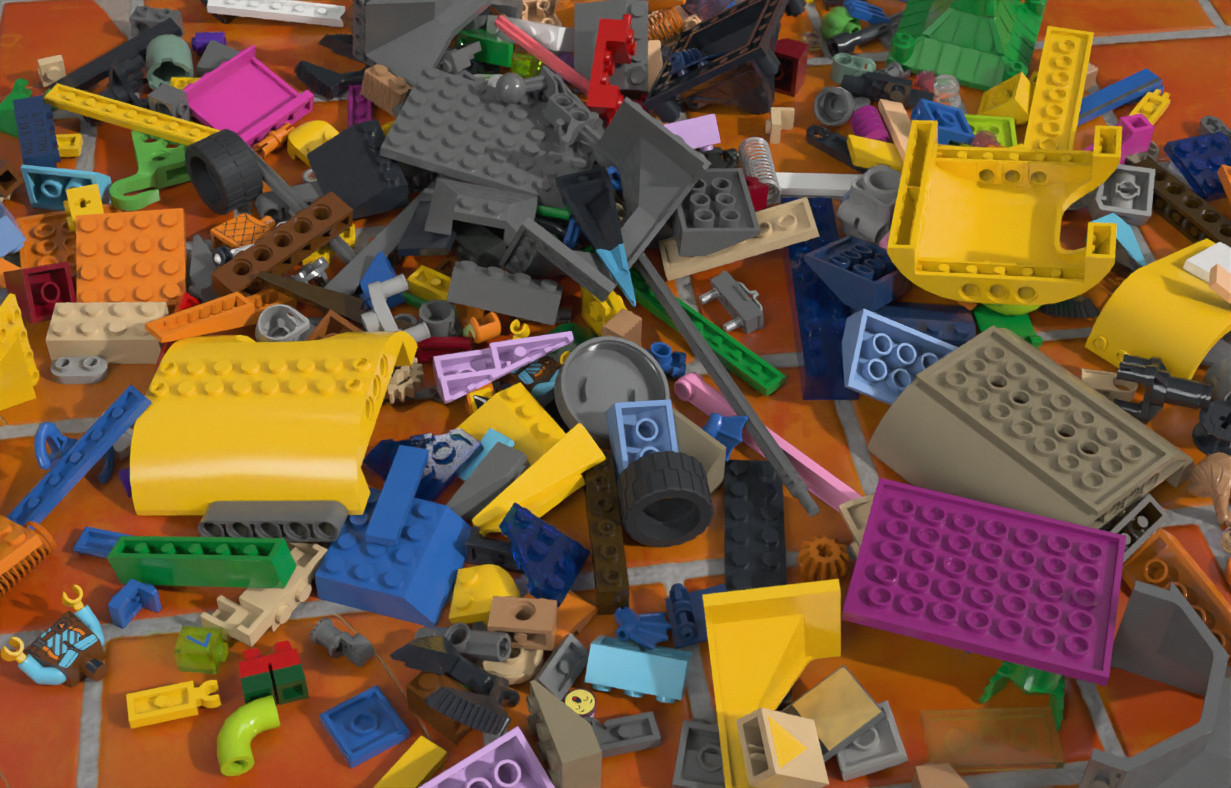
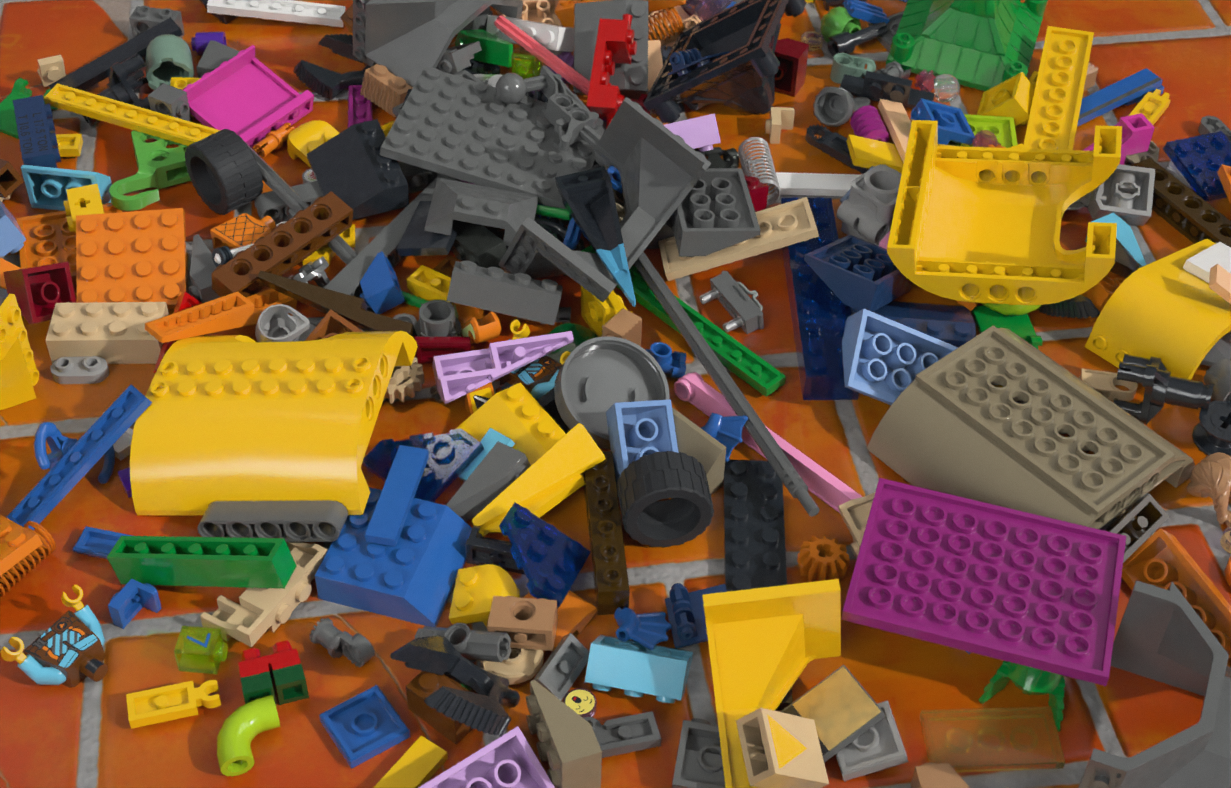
light grey connector [360,274,431,343] -> none

